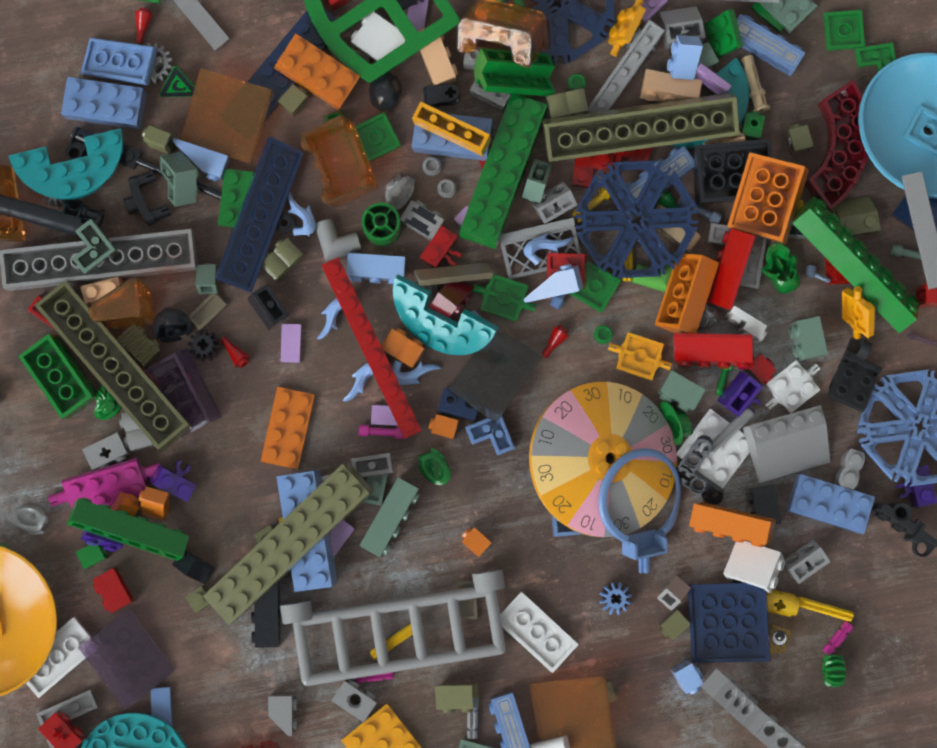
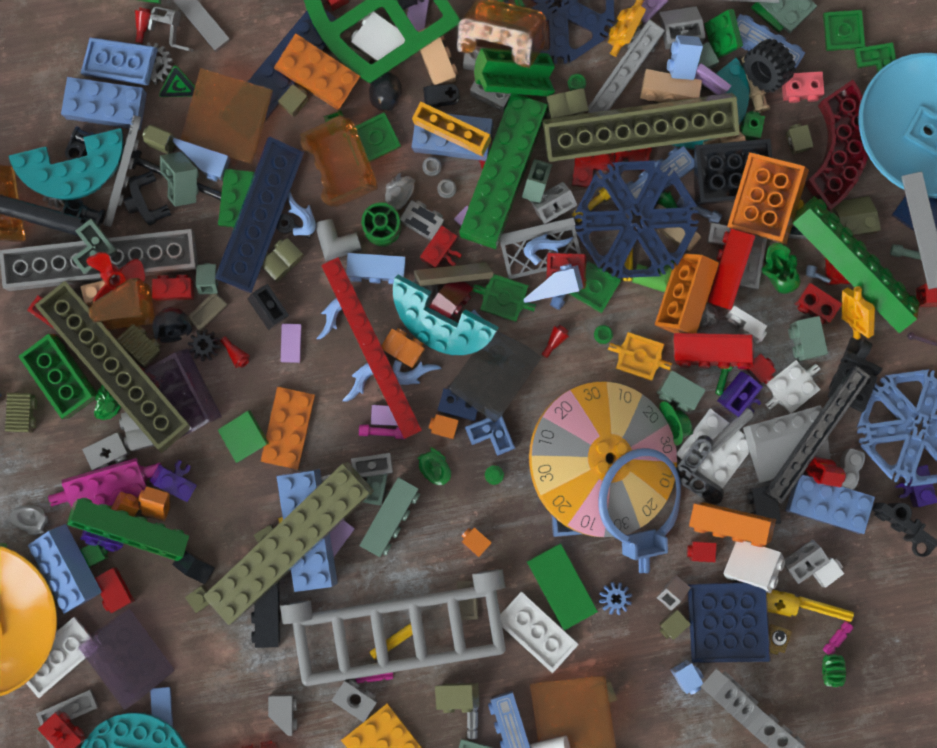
none -> olive brick [5,393,37,433]
none -> medium blue brick [28,524,102,614]
none -> red piece [86,252,145,305]
none -> light grey plate [103,115,141,227]
none -> light grey piece [148,7,194,52]
none -> red brick [152,275,194,301]
none -> green tile [218,410,269,463]
none -> green plate [485,465,504,485]
none -> green piece [527,543,598,630]
none -> red brick [687,541,716,563]
none -> black tyre [743,39,796,93]
none -> black tile [765,365,870,504]
none -> coral brick [782,71,824,103]
none -> red brick [794,283,842,325]
none -> red brick [805,456,846,488]
none -> white brick [813,557,844,588]

